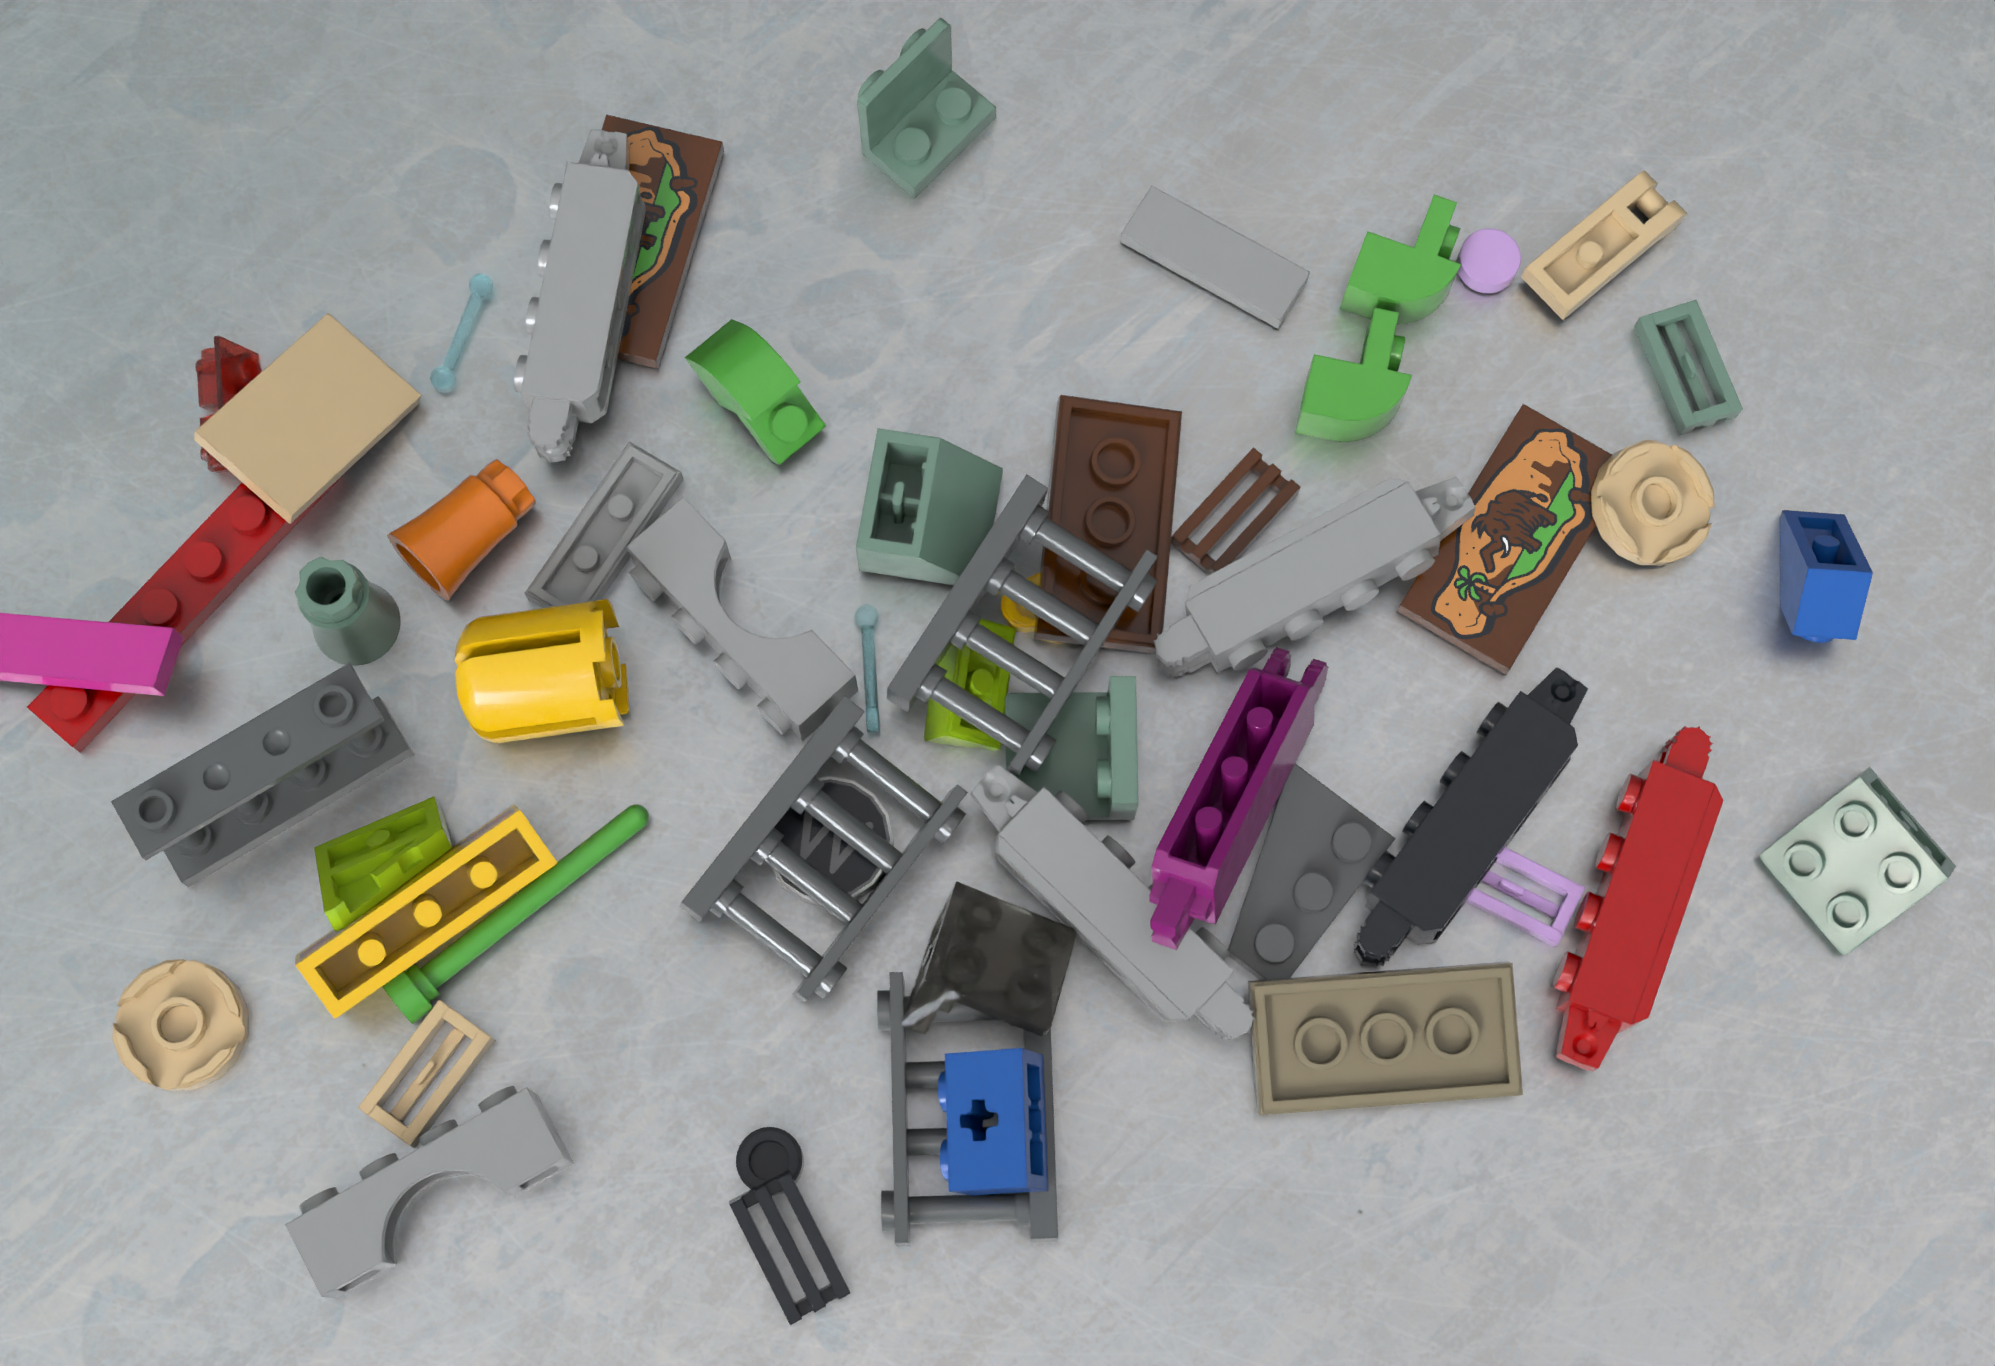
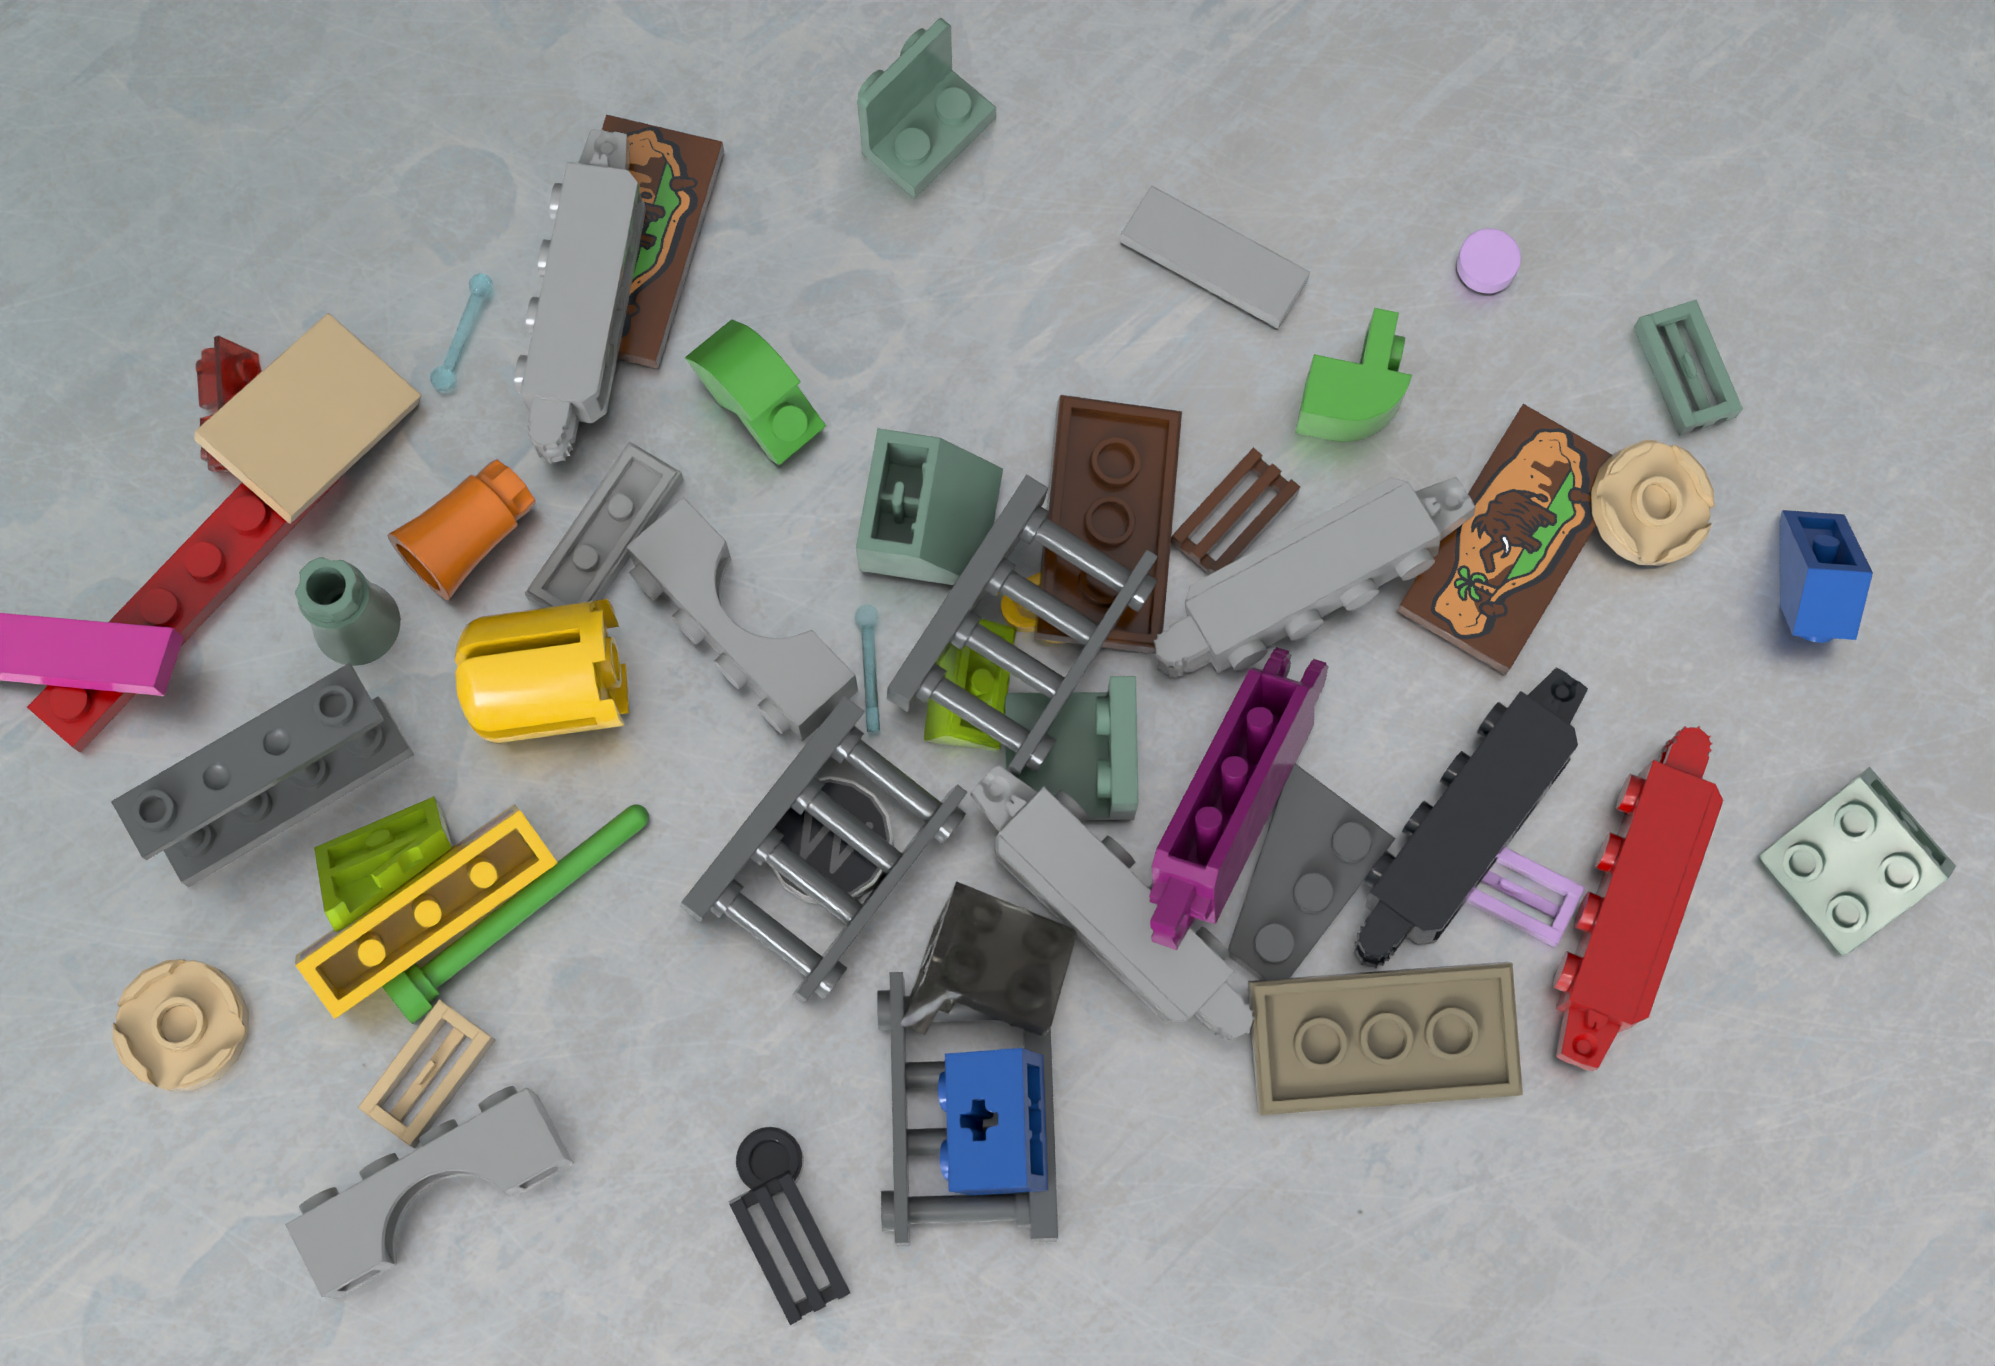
bright green brick [1340,194,1461,325] -> none
tan plate [1521,171,1688,320] -> none

